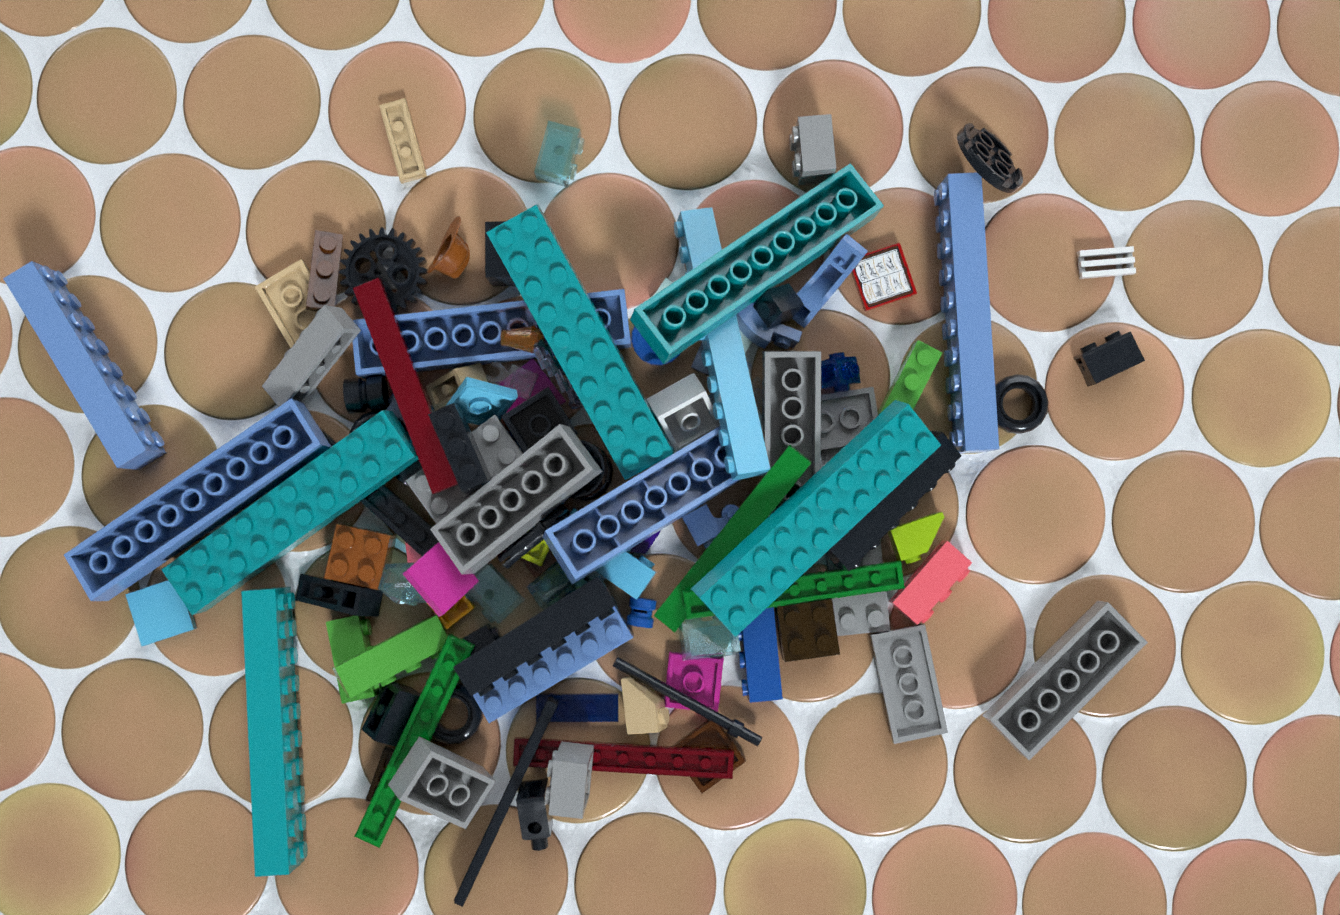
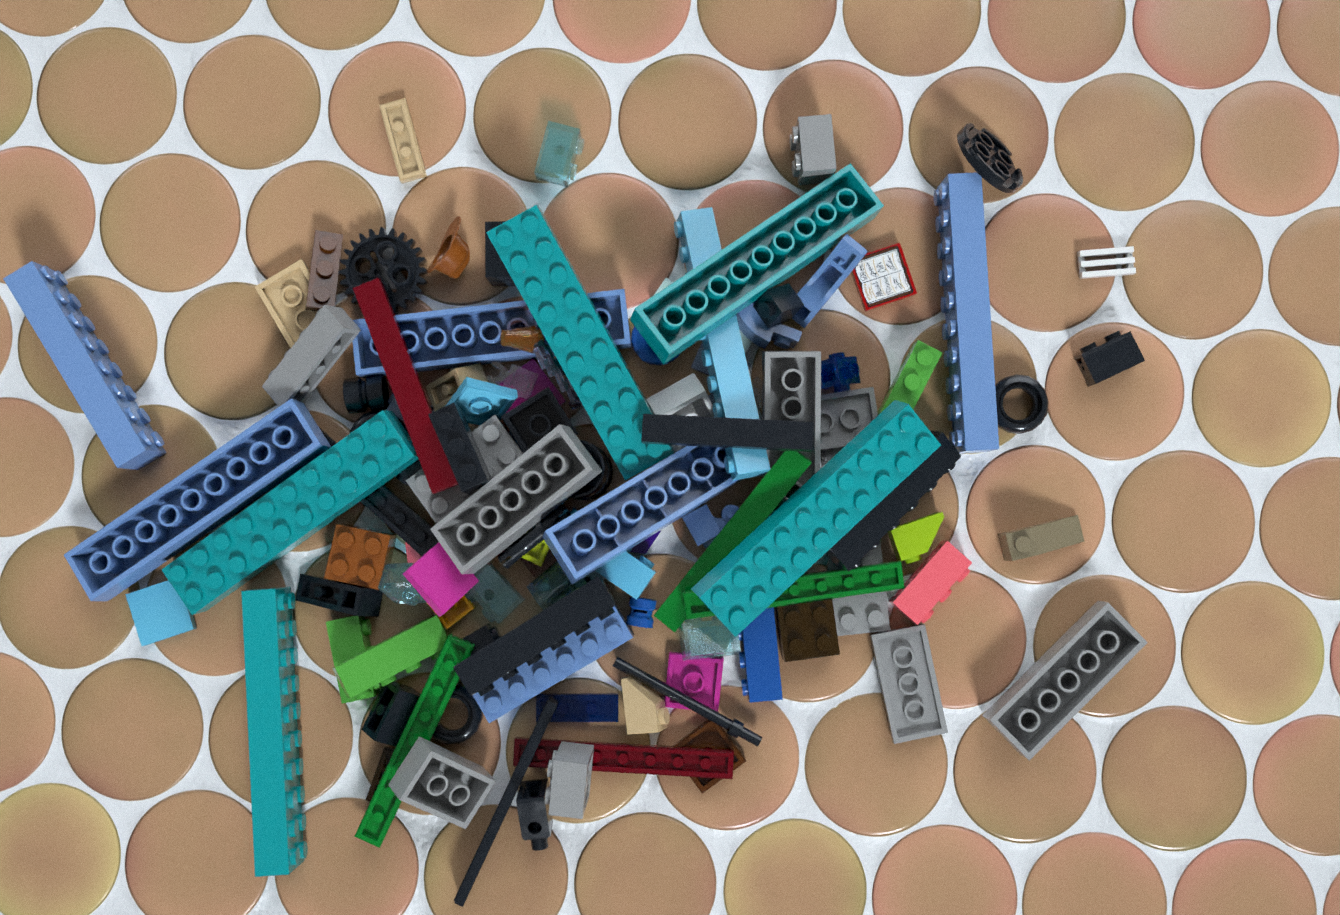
none -> black tile [641,414,814,452]
none -> dark tan slope [998,515,1084,561]

